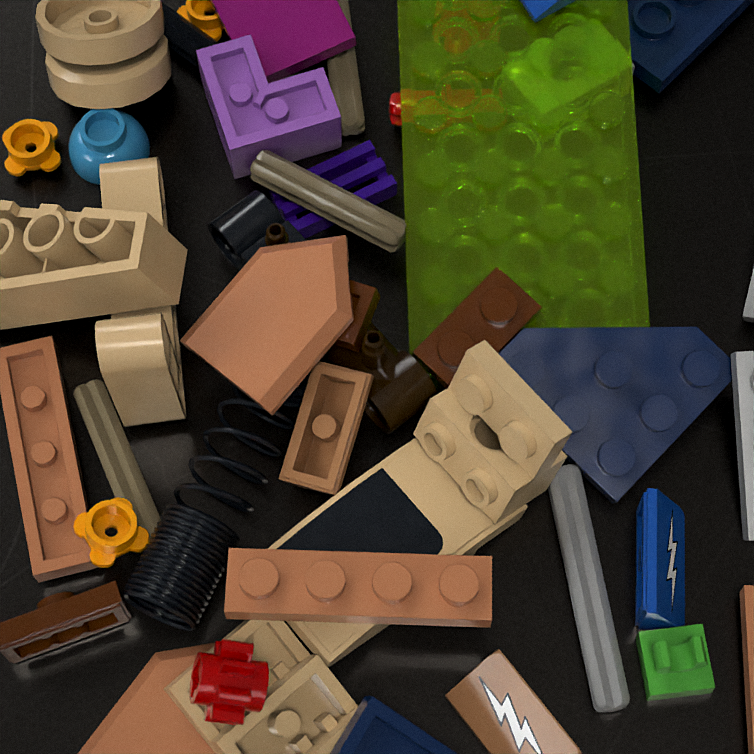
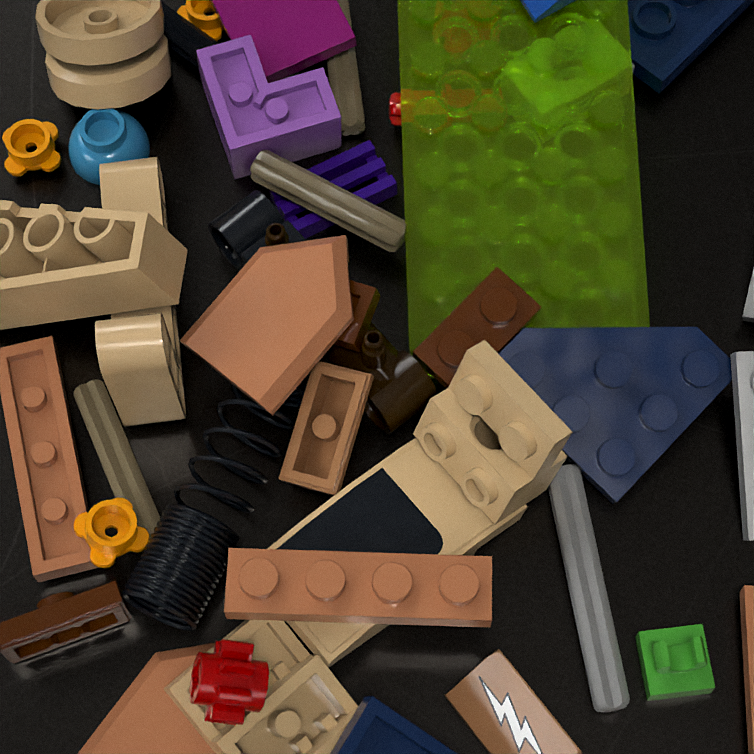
blue slope [635,488,685,630] -> none

